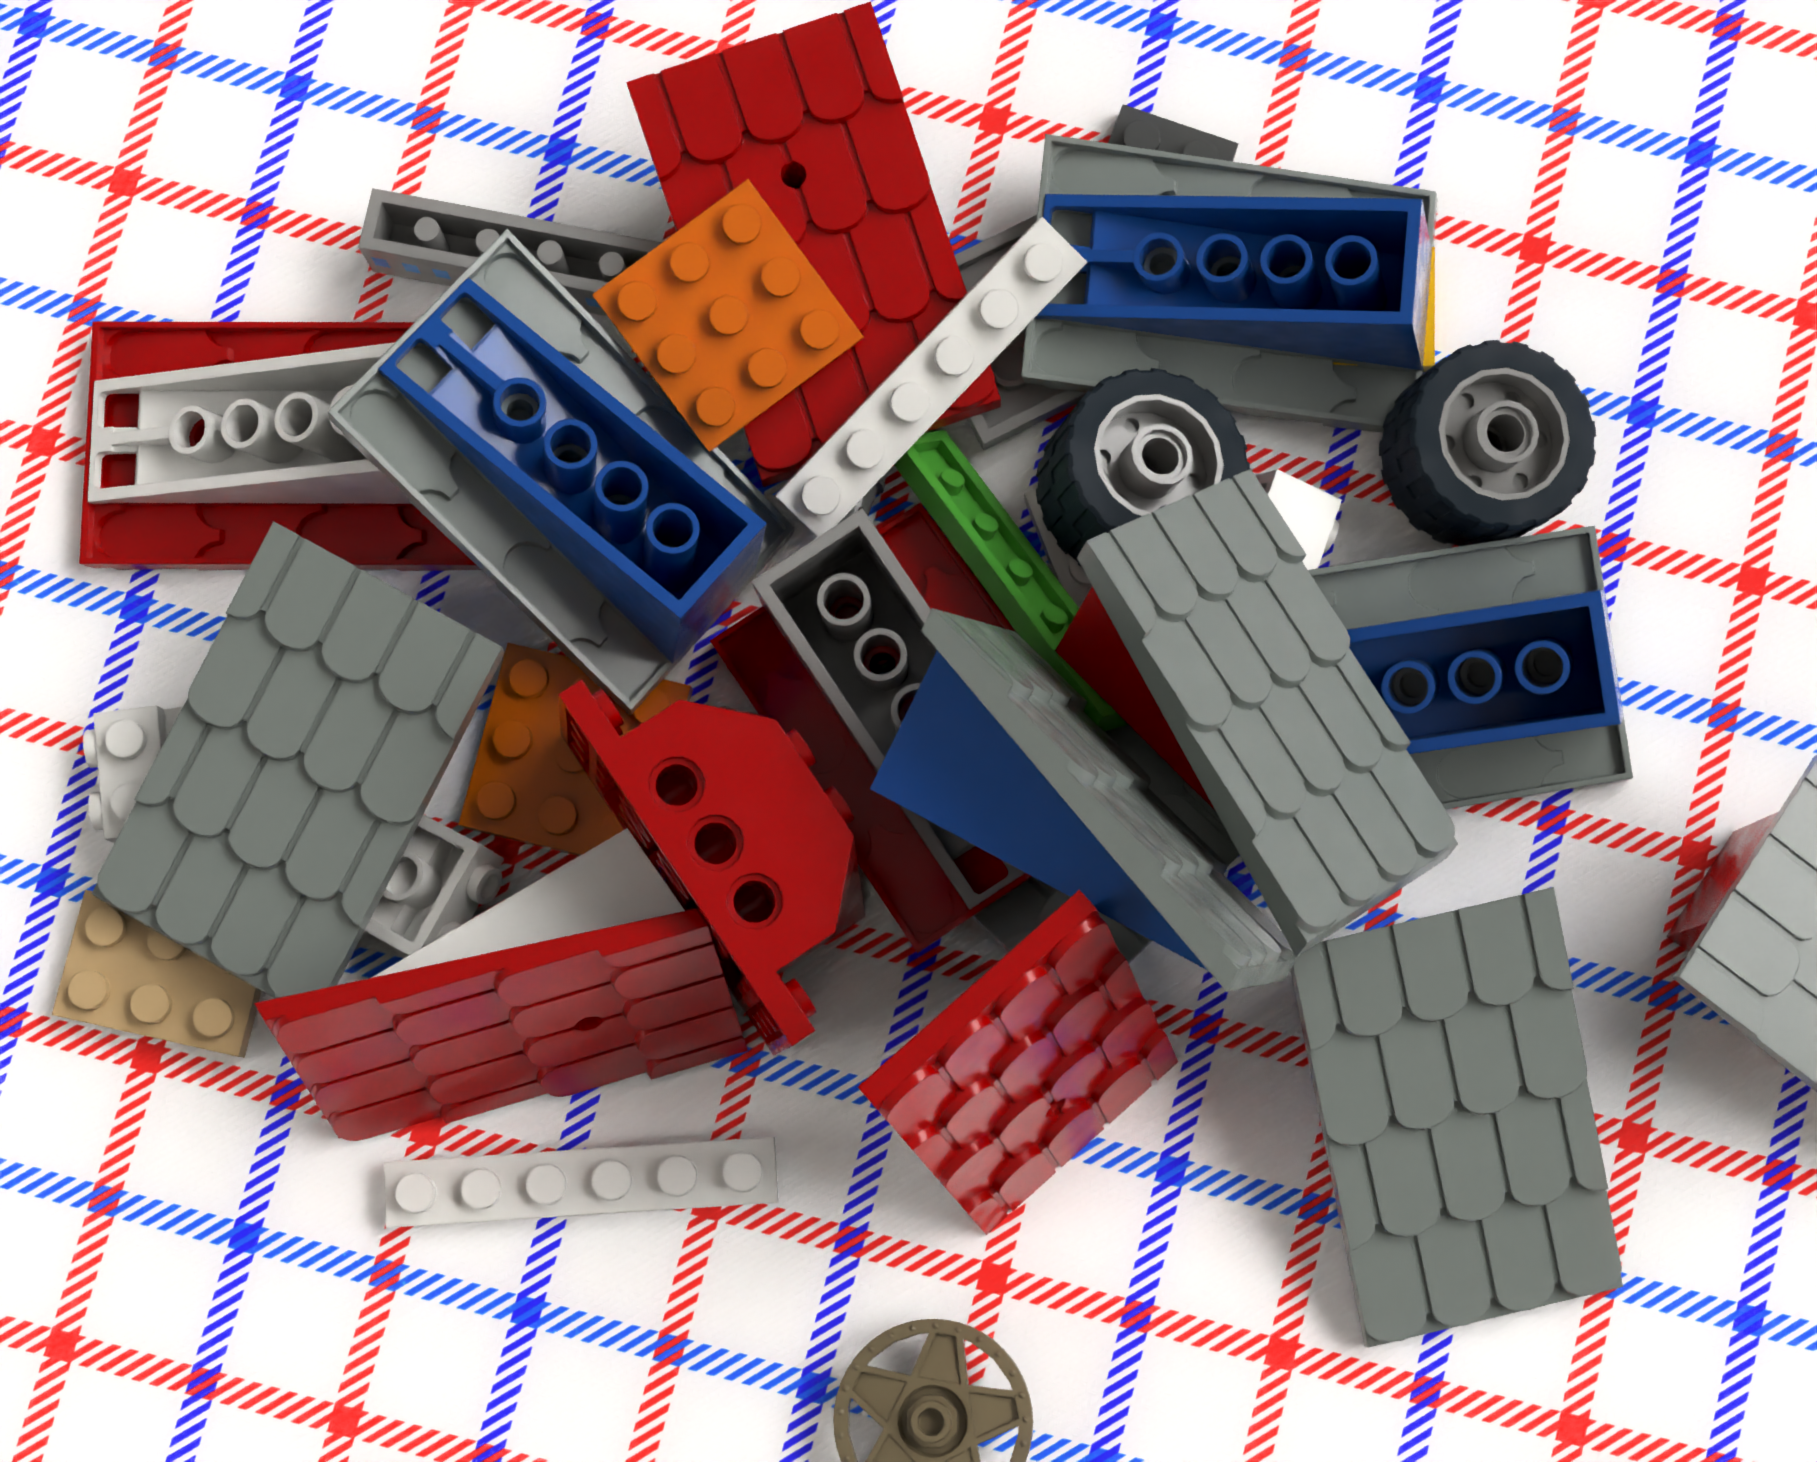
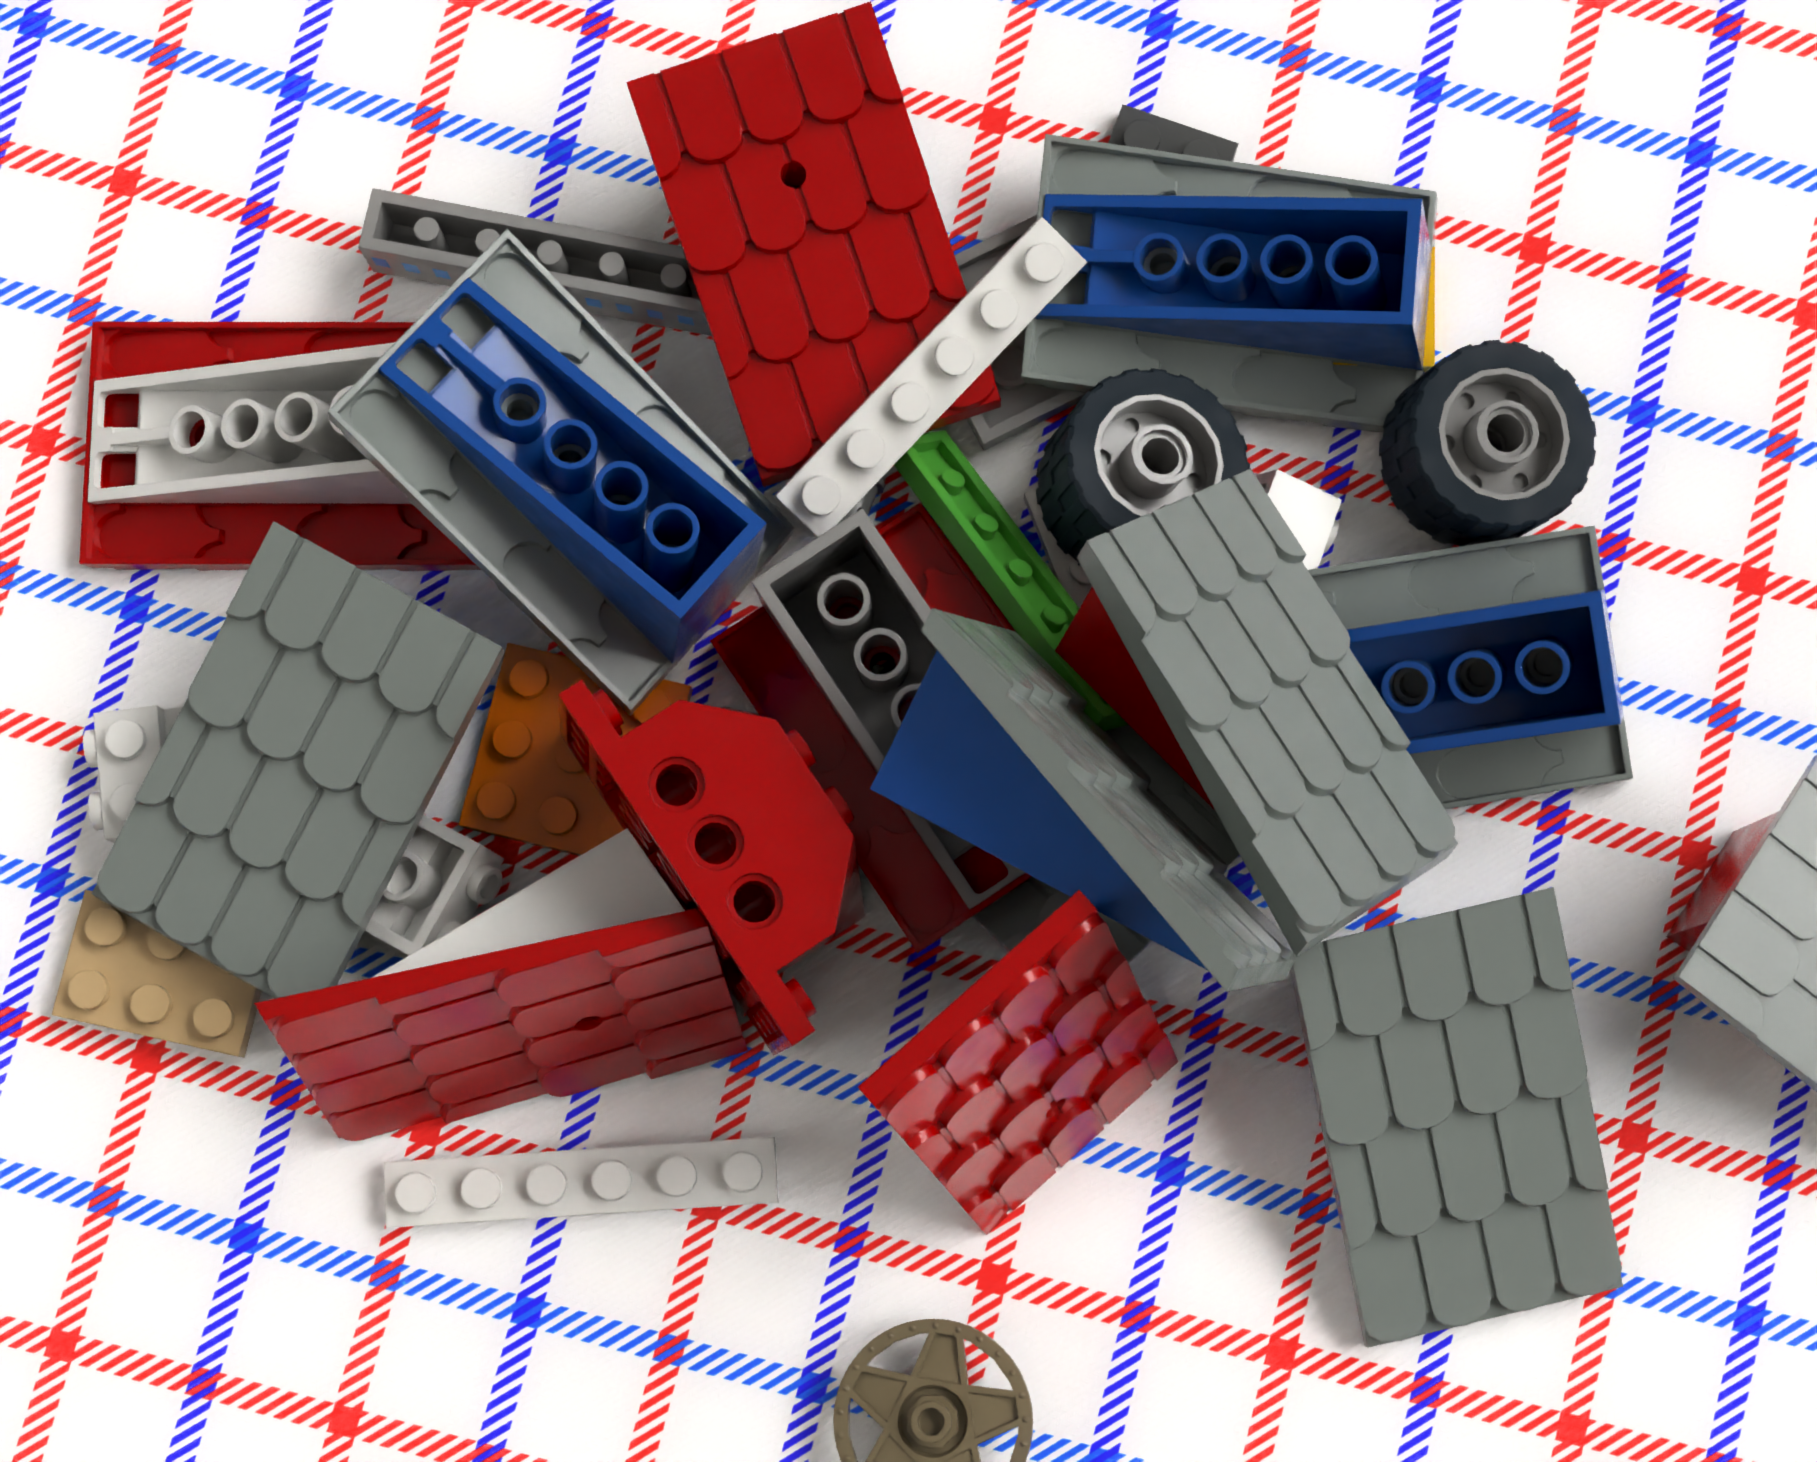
orange plate [592,179,864,453] -> none

